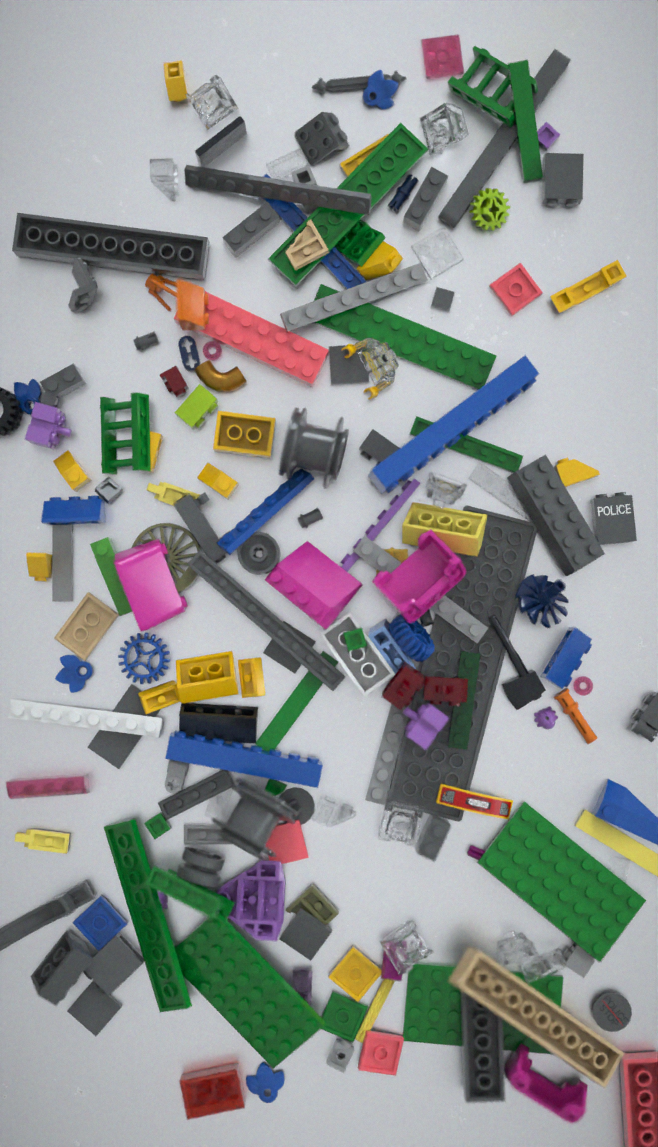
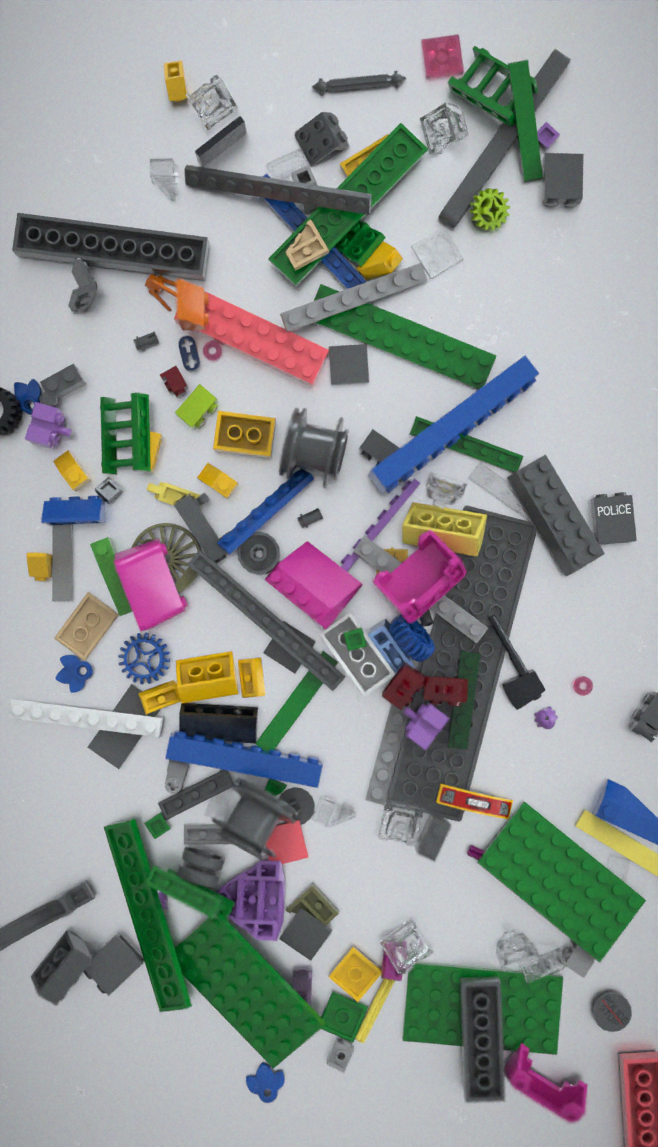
clear pink brick [6,773,90,799] -> none
light yellow hinge [15,829,70,854] -> none
dark grey tile [67,980,122,1036] -> none
blue plate [72,895,128,951] -> none
clear red brick [179,1063,246,1120] -> none
pearl gold cylinder [194,360,247,391] -> none
dark grey brick [222,202,280,257] -> none
clear torso [342,338,399,399] -> none
coral tile [358,1030,404,1076] -> none
blue plate [362,70,398,109] -> none
dark blue pin [388,174,418,212] -> none
dark grey brick [403,167,448,231] -> none
dark grey tile [431,287,455,311] -> none
tan brick [448,947,625,1088] -> none
coral tile [489,263,543,316] -> none
dark blue piece [516,574,569,628] -> none
blue slope [540,627,592,689] -> none
yellow slope [550,260,627,313] -> none
yellow slope [554,457,600,487] -> none
orange pin [554,688,598,744] -> none

